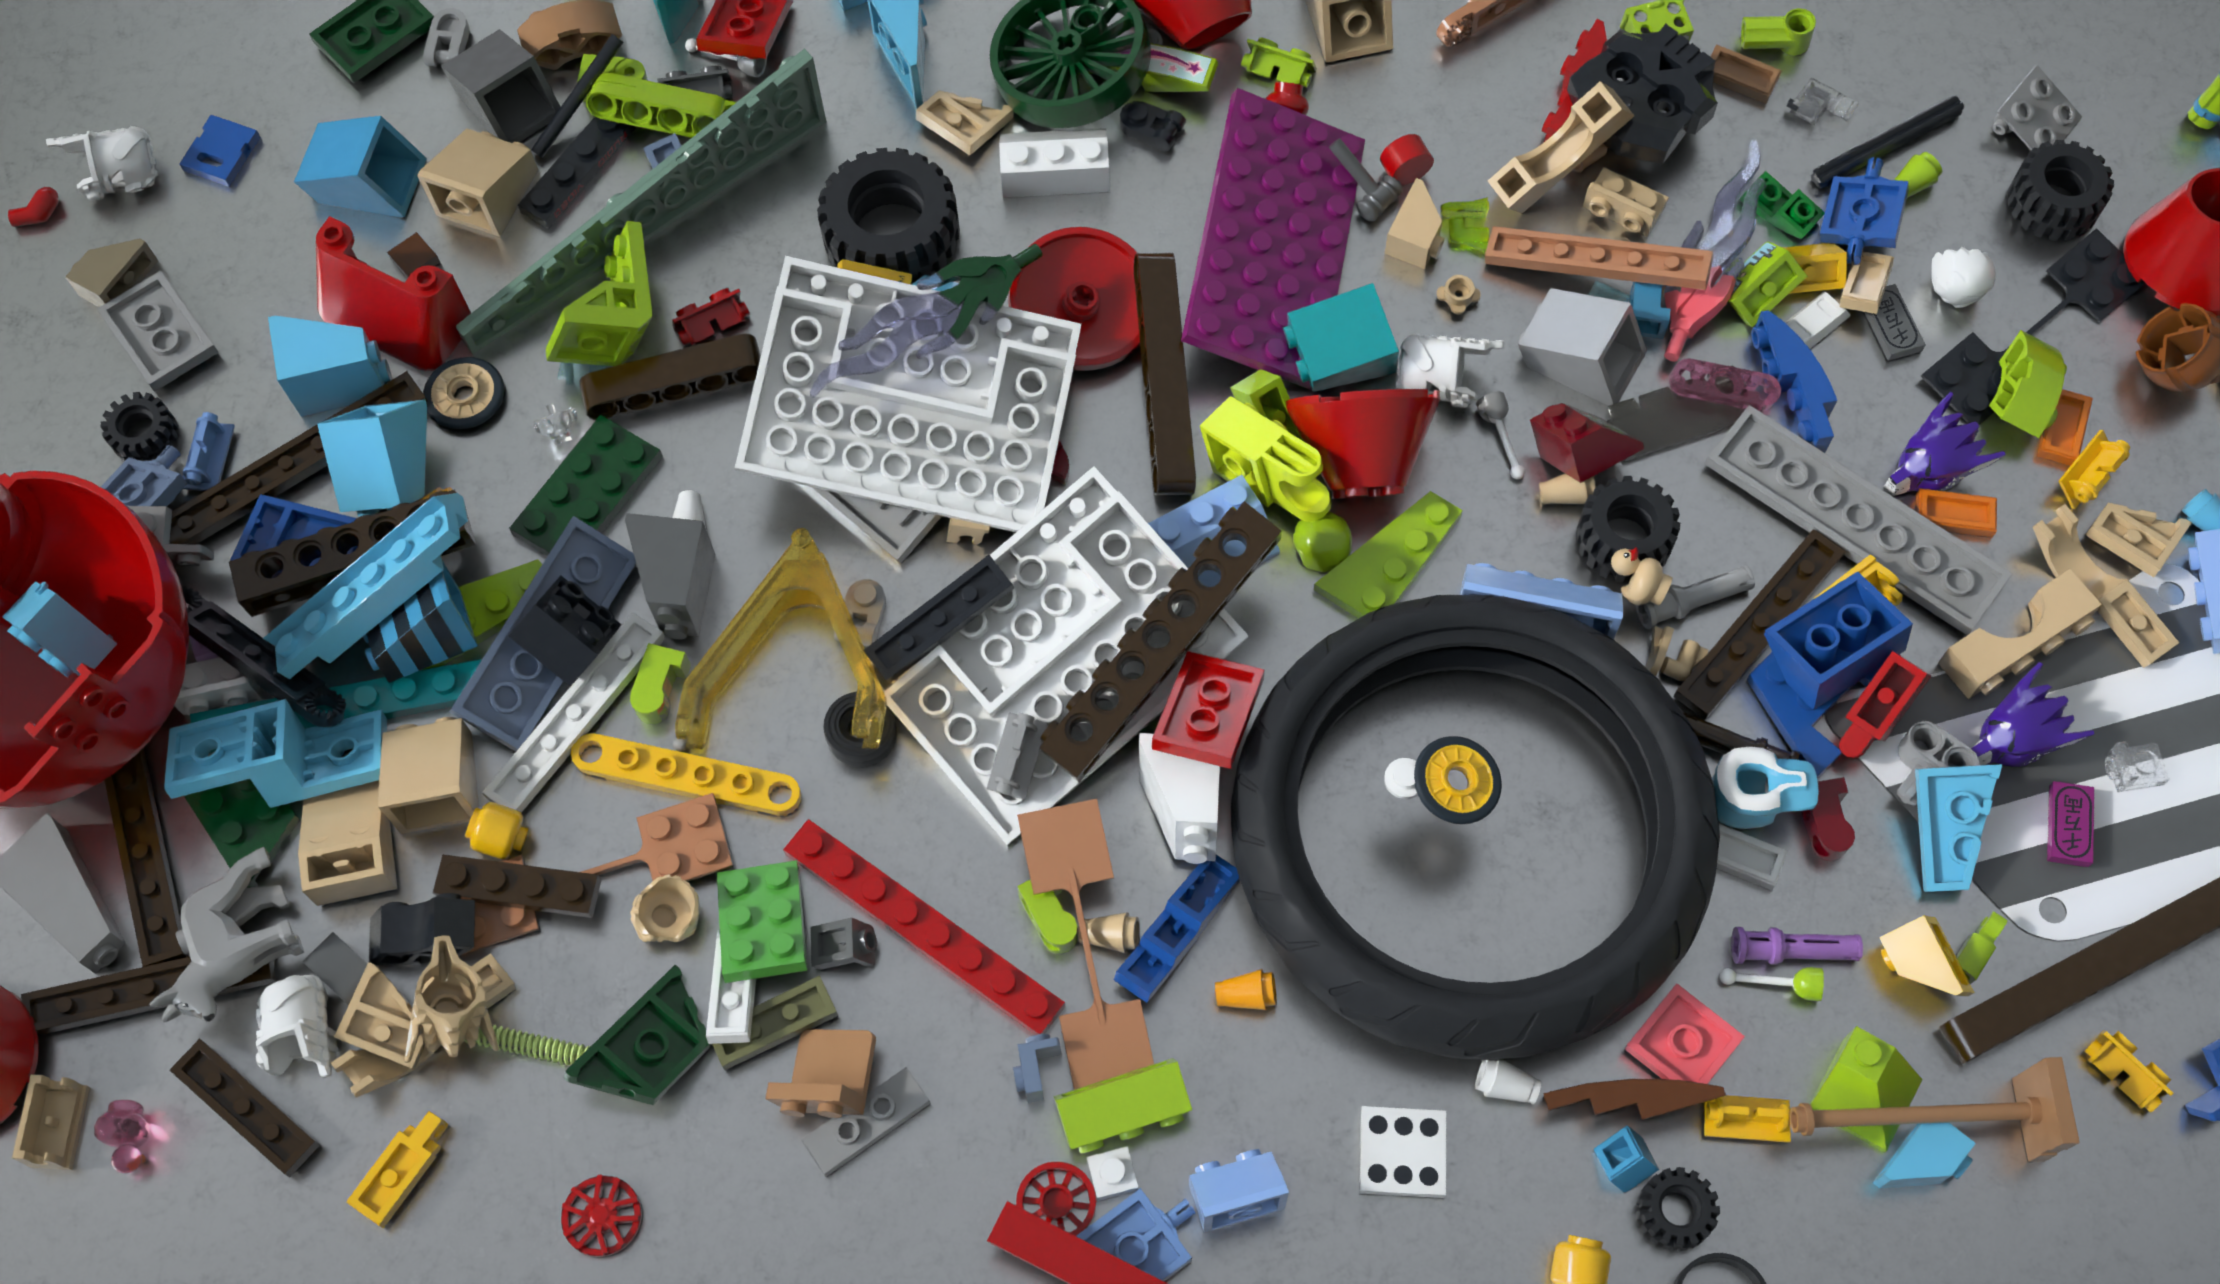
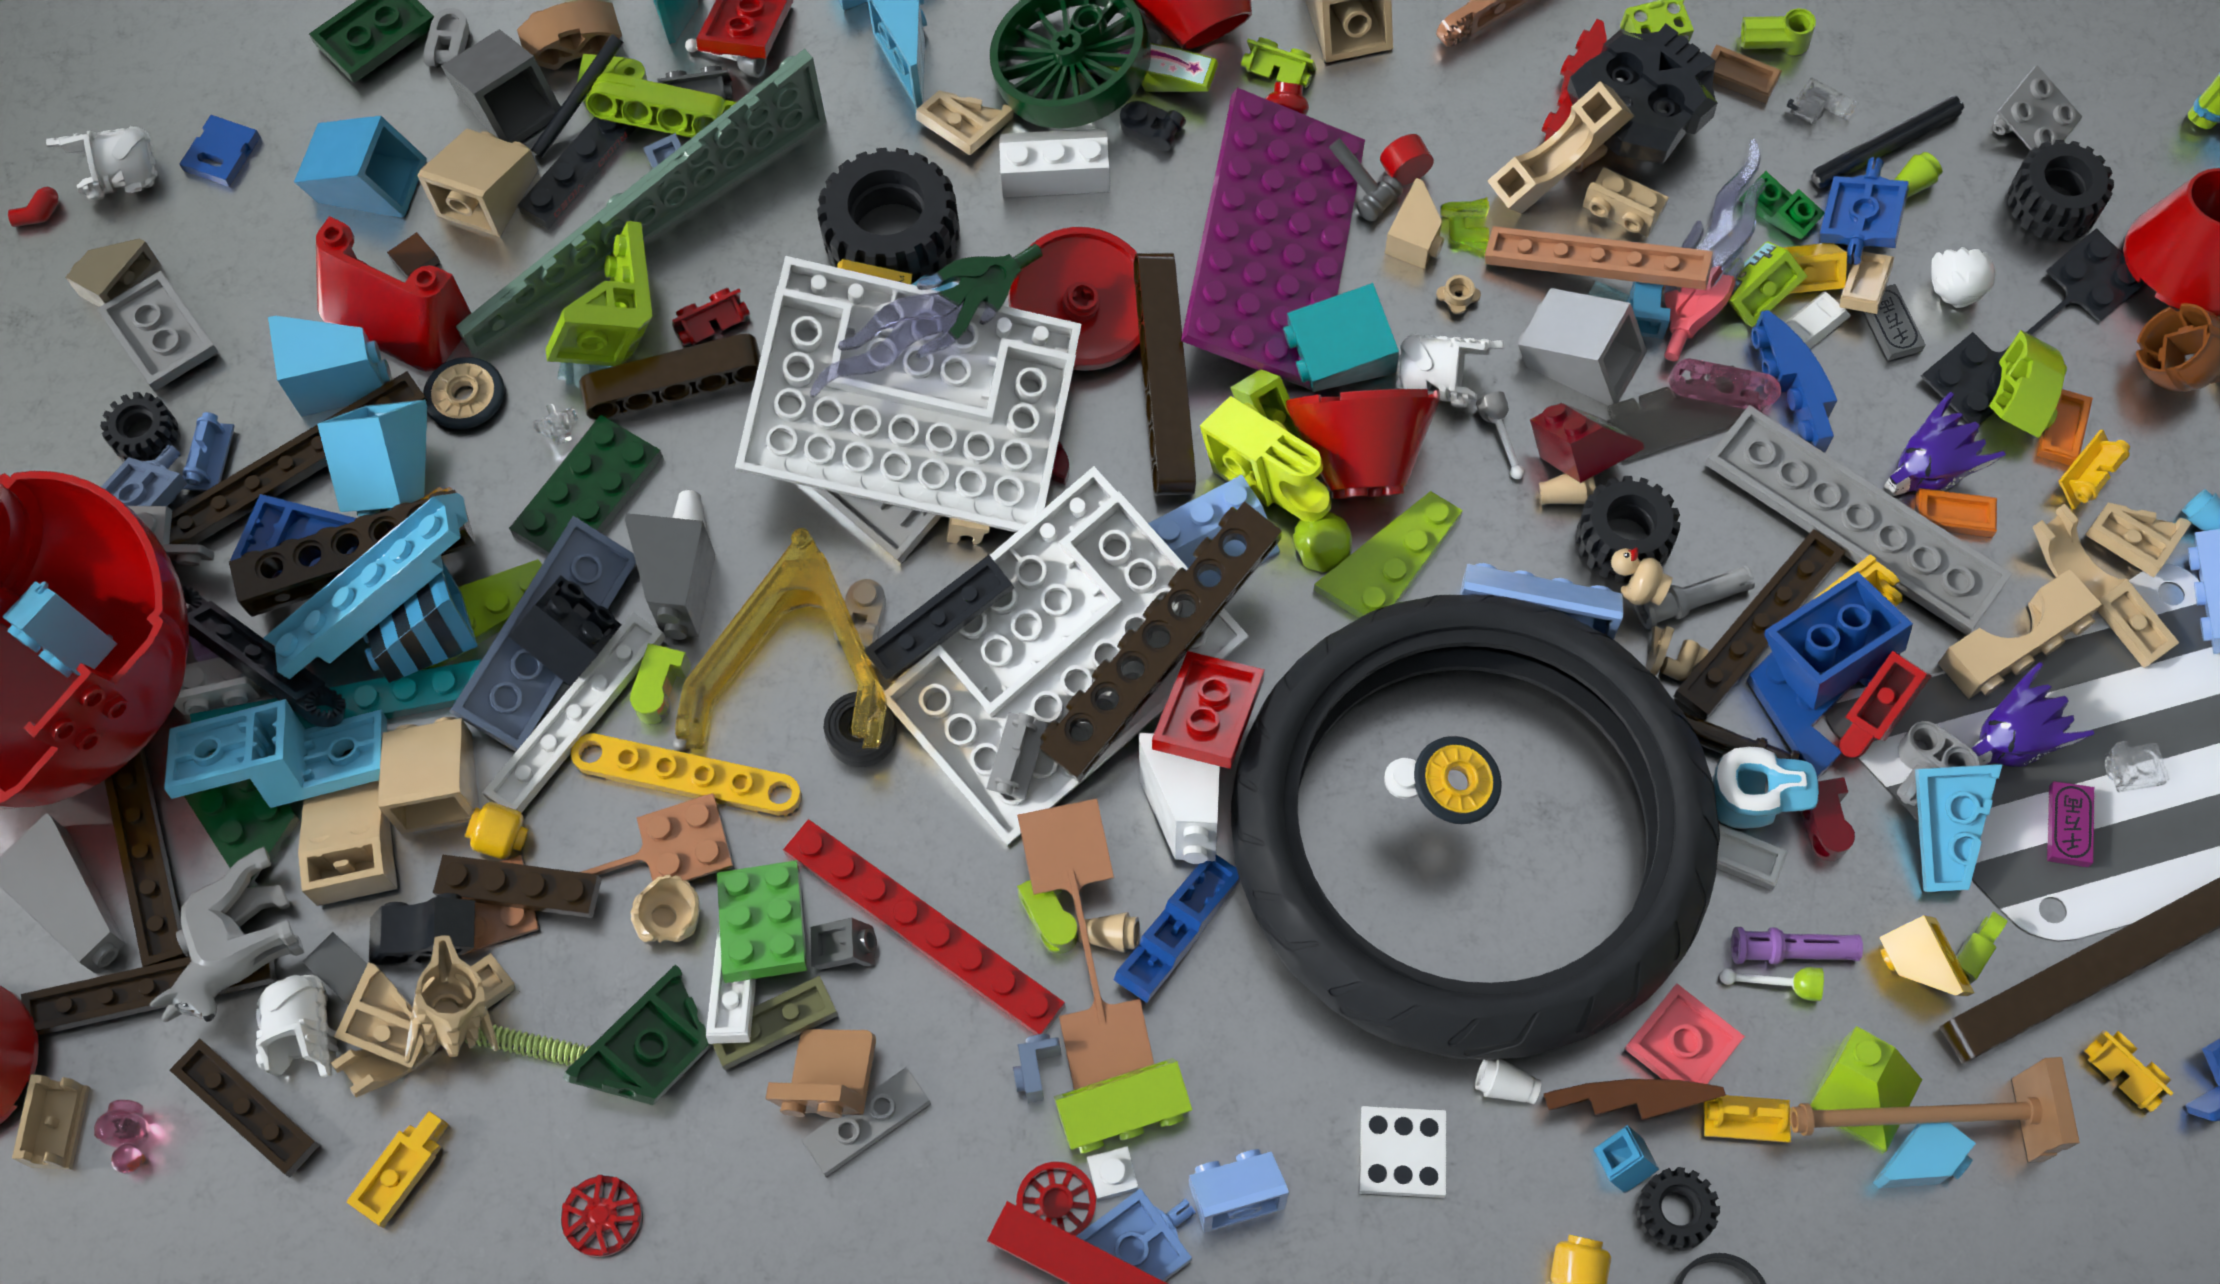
light orange cone [1215,969,1277,1010] -> none

